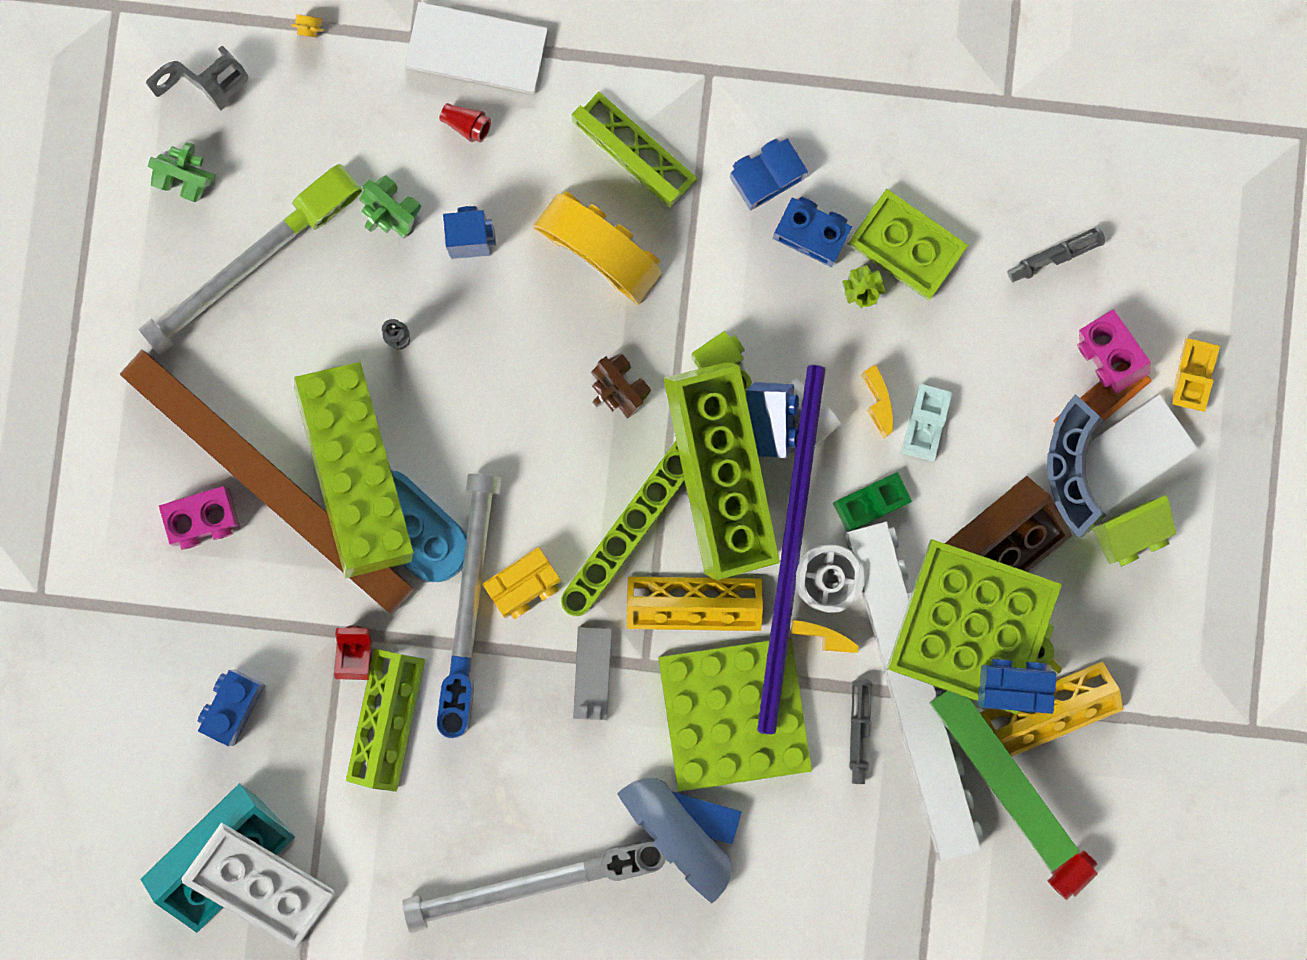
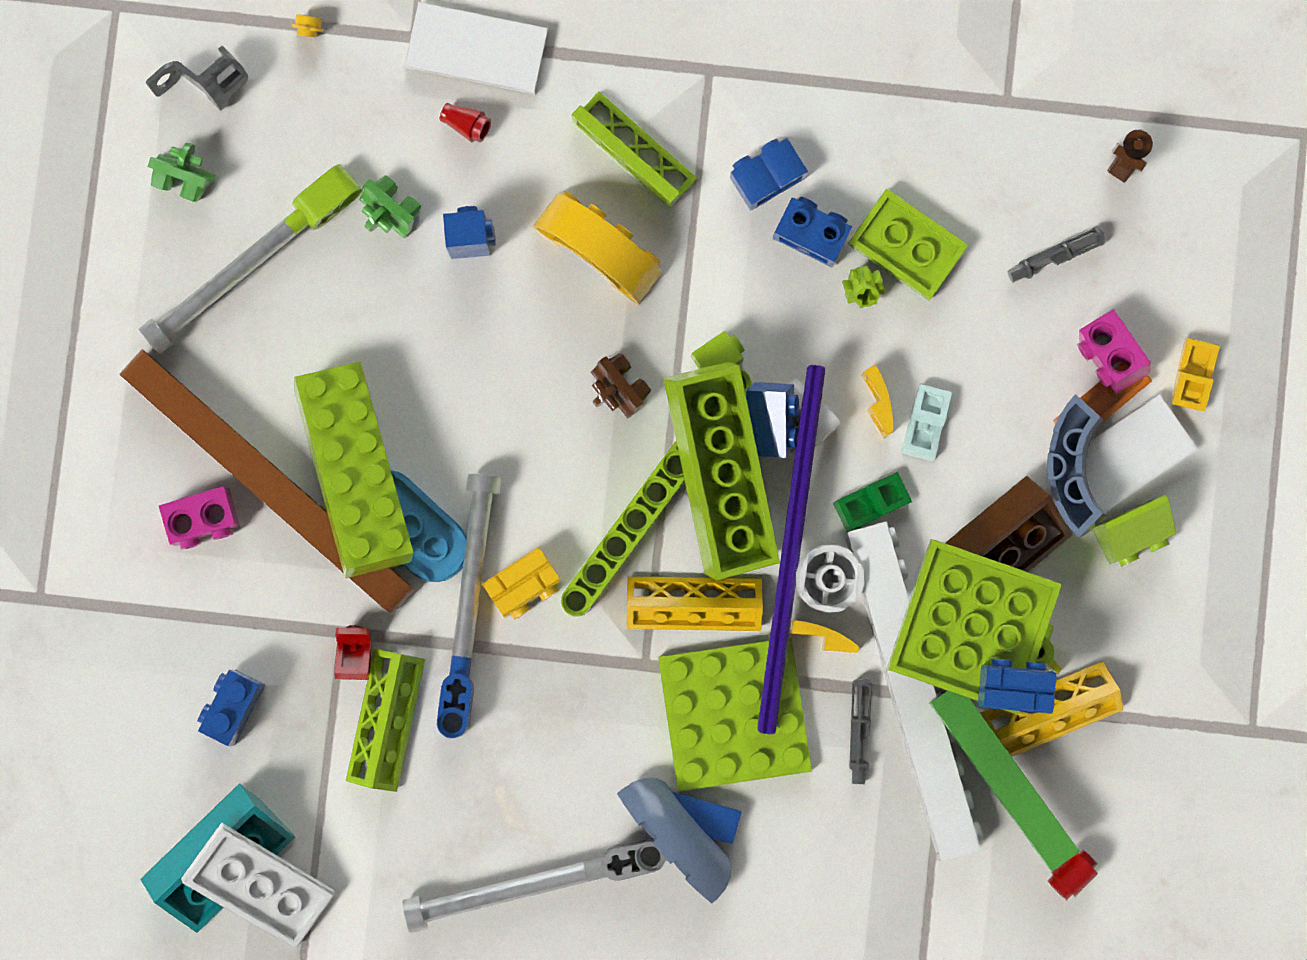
dark grey pin [382,319,410,350] -> none
light grey hinge [573,627,612,720] -> none
none -> reddish brown hips [1107,129,1153,183]

